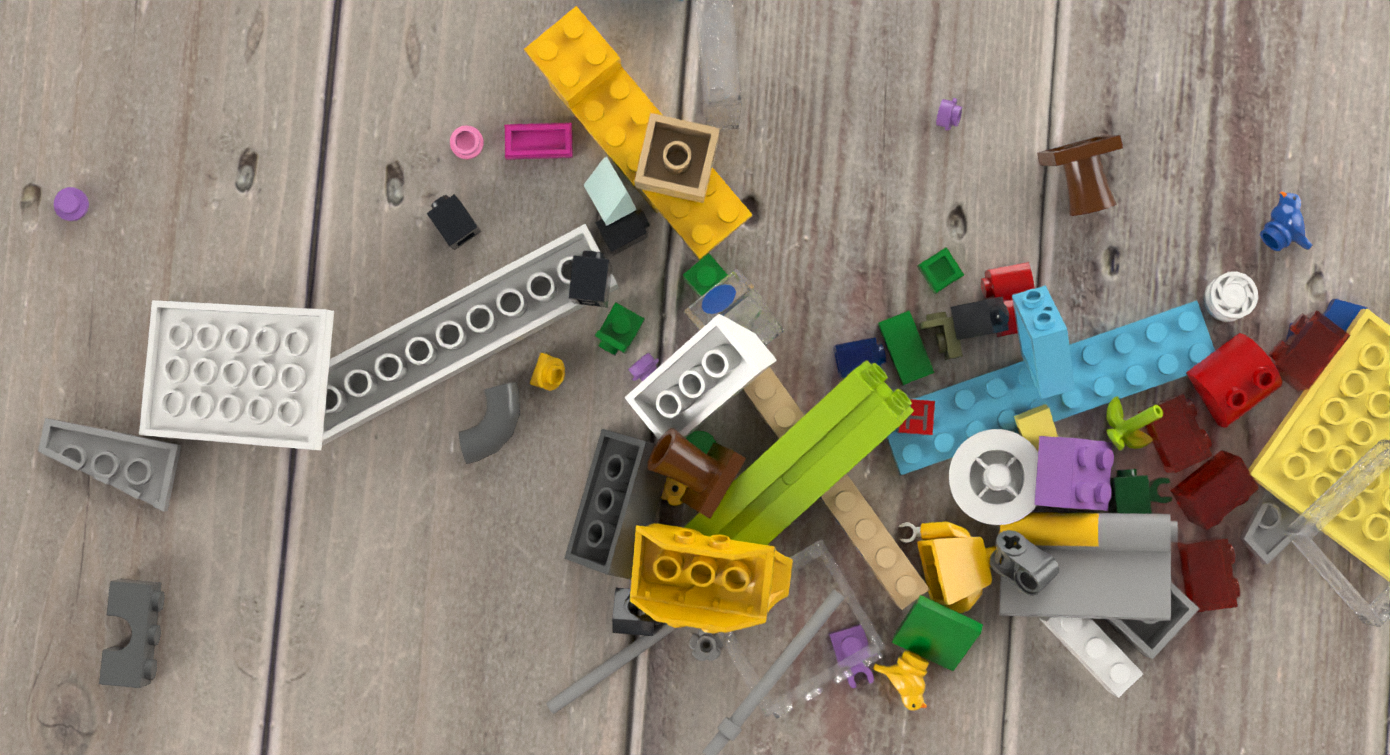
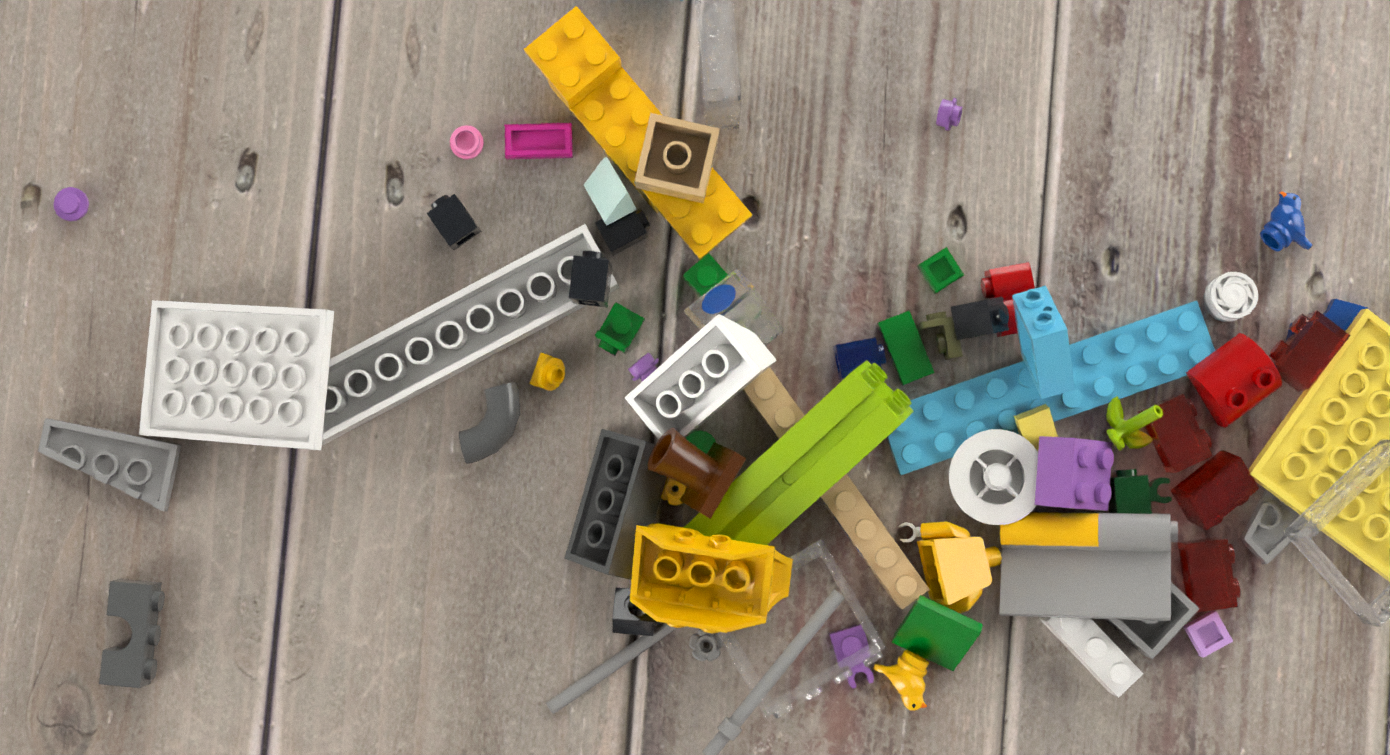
red tile [897,399,935,435] -> none
dark grey piece [989,530,1059,596] -> none
reddish brown plant [1037,135,1123,216] -> none
none -> lavender plate [1183,610,1233,658]

